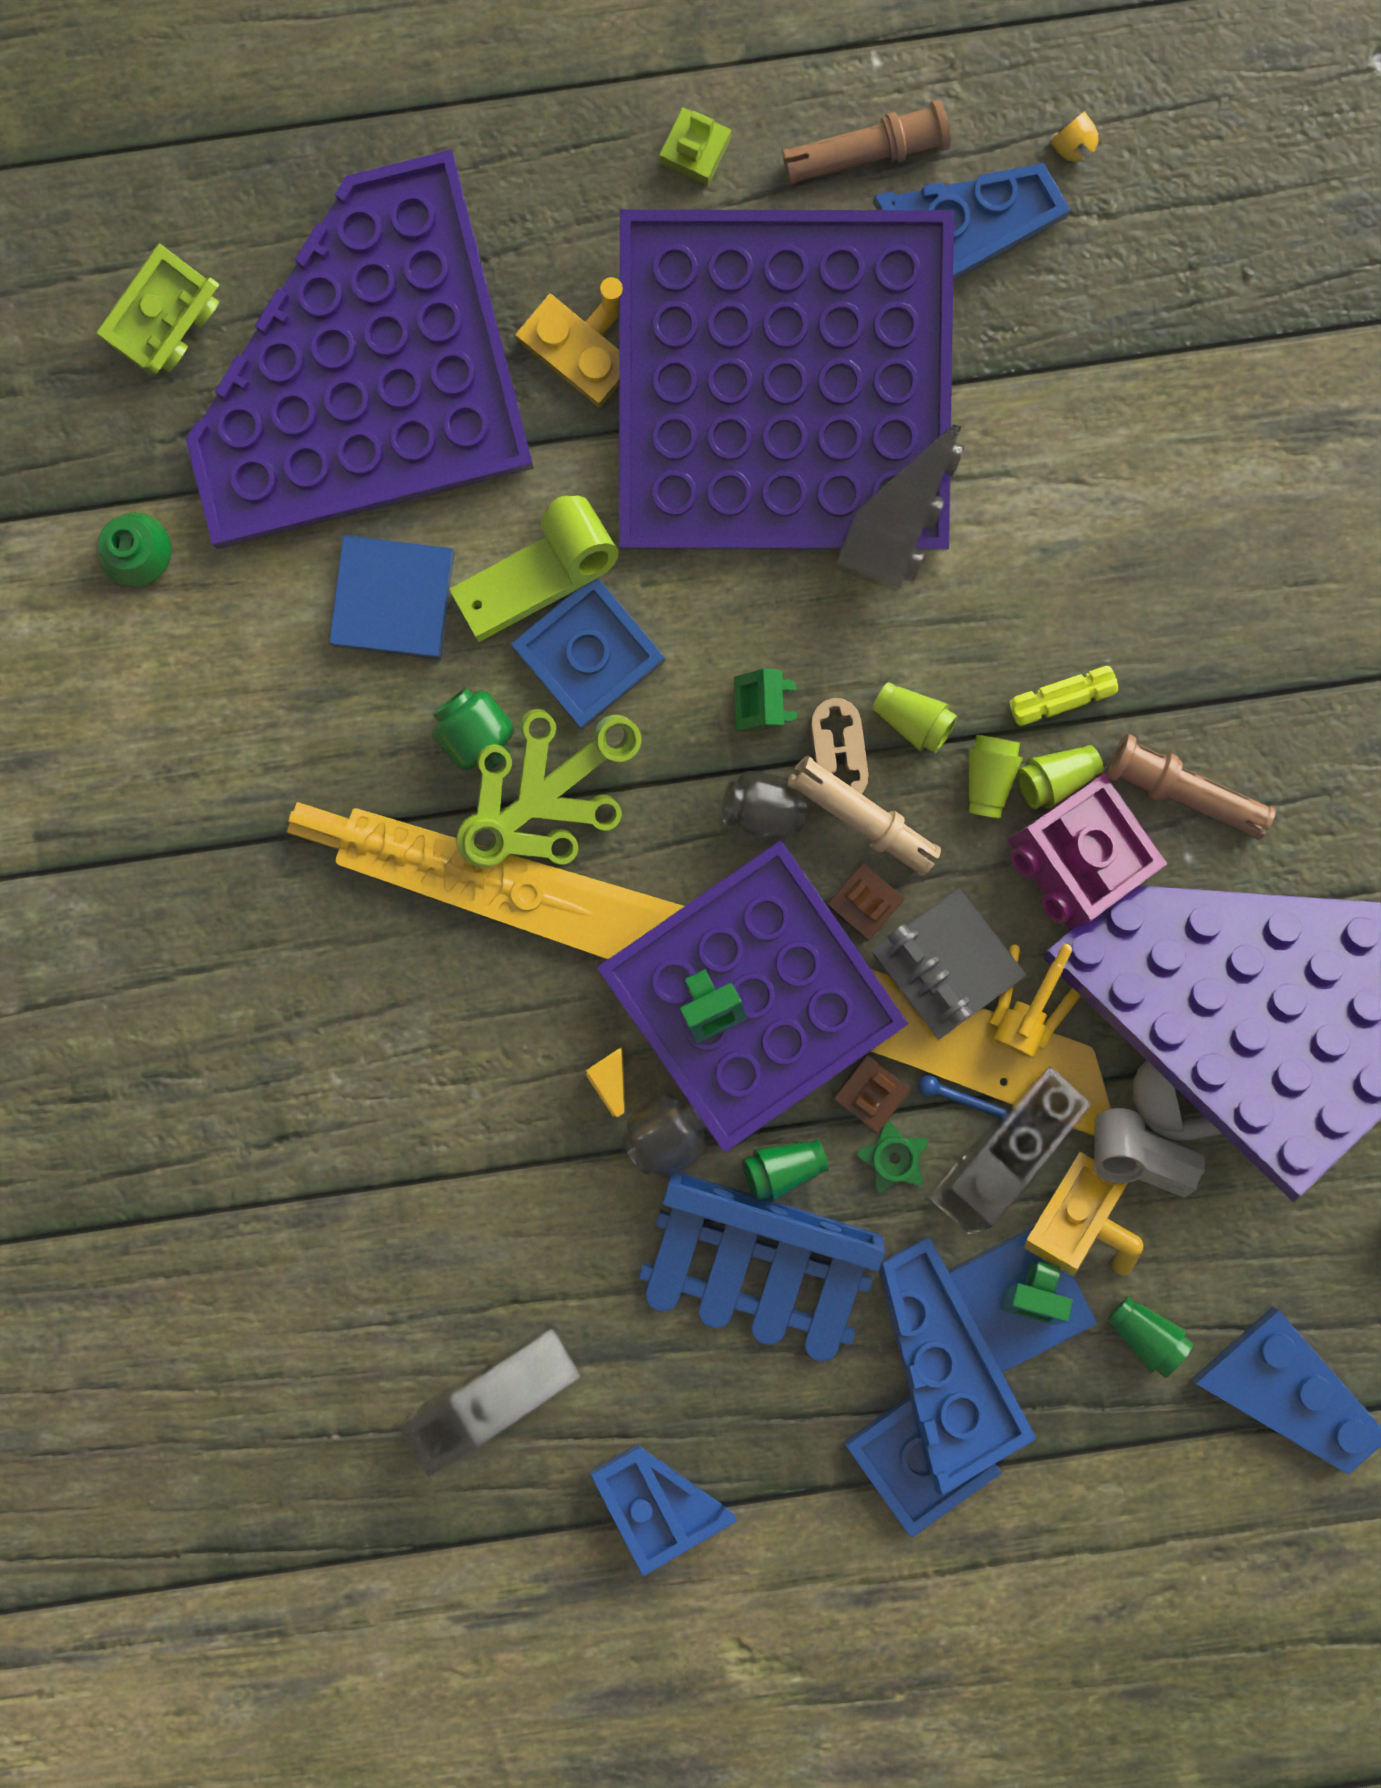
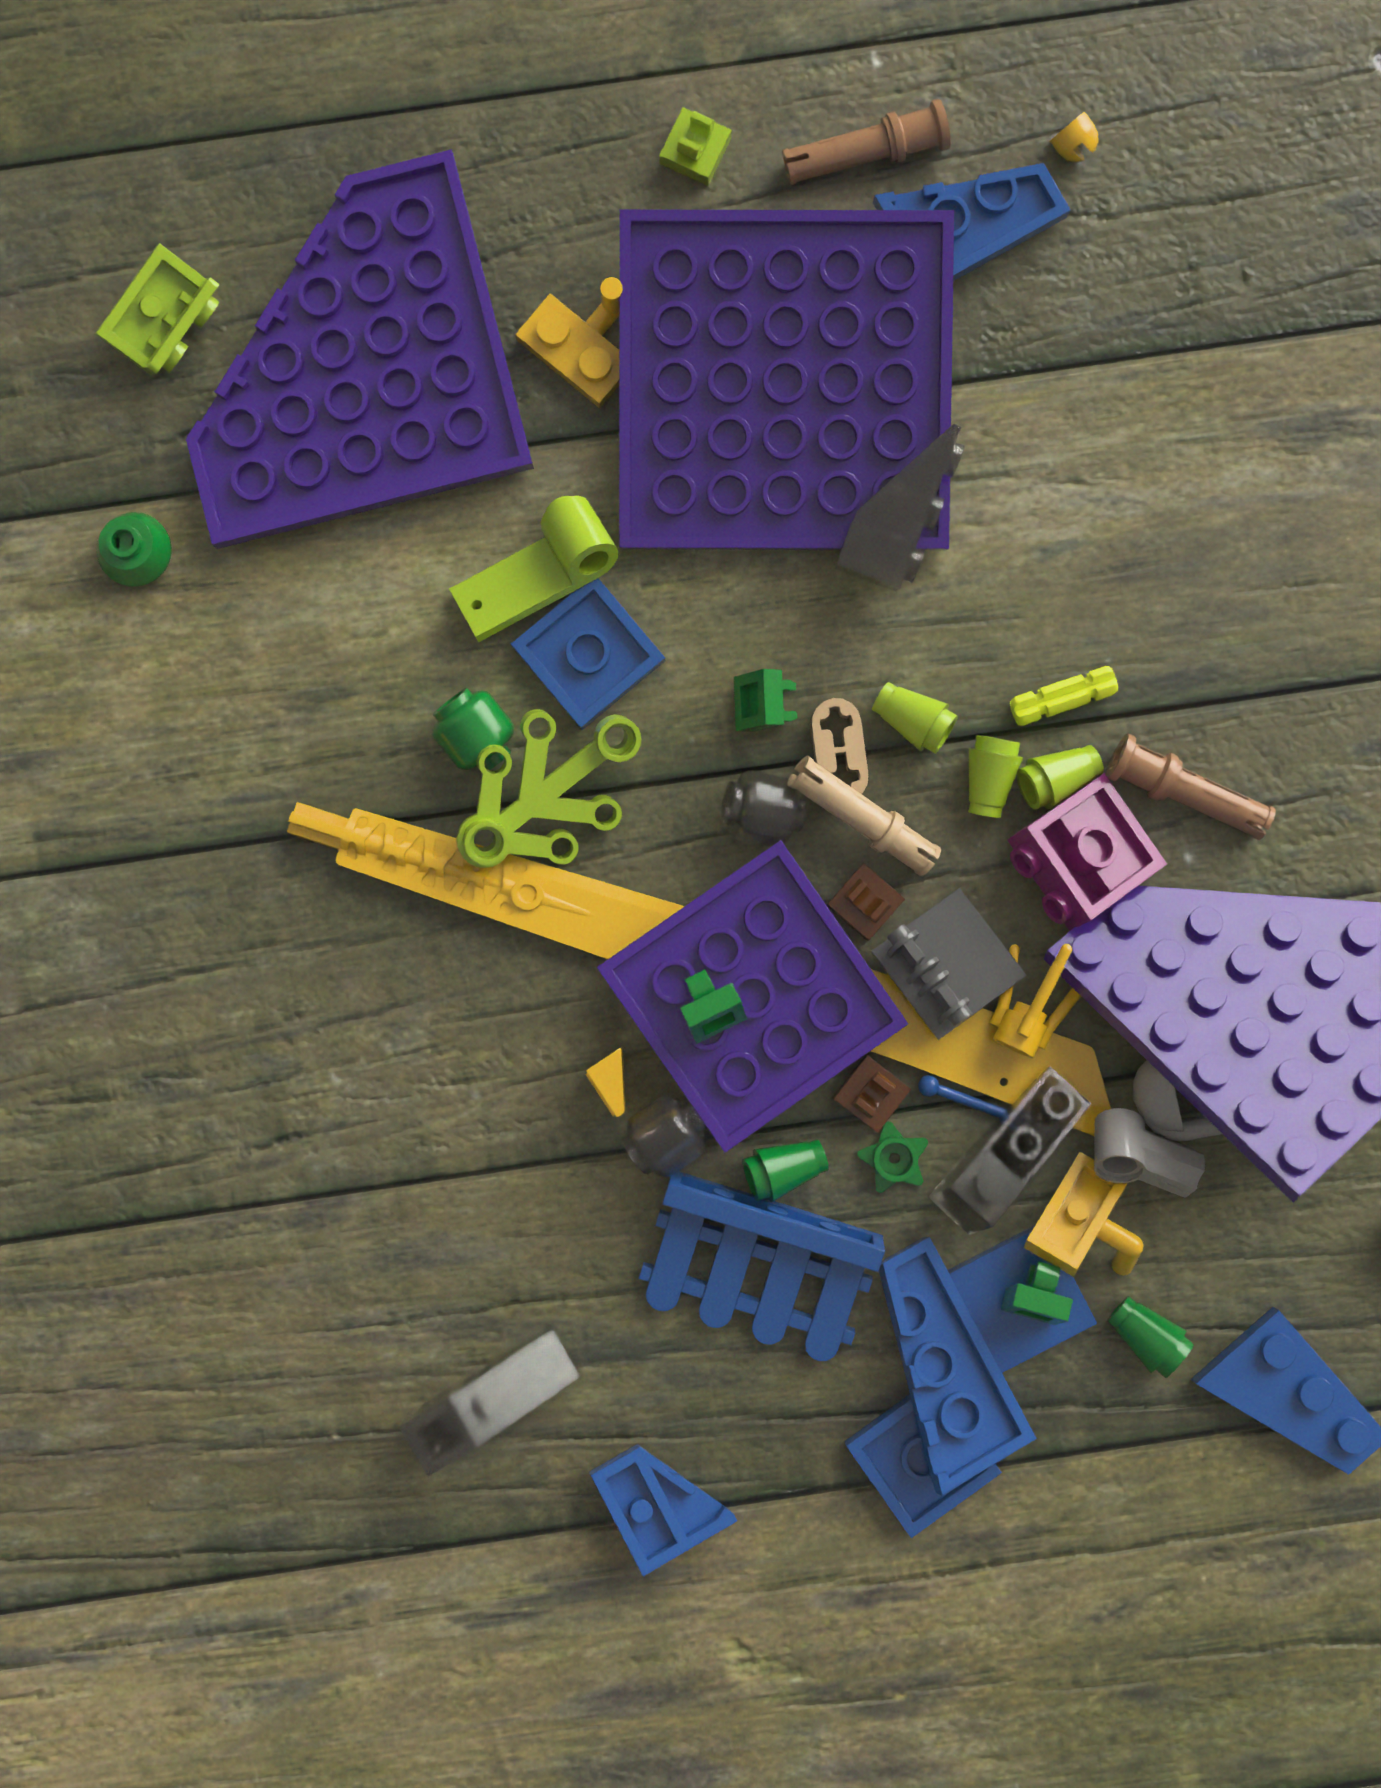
blue tile [329,535,454,660] -> none

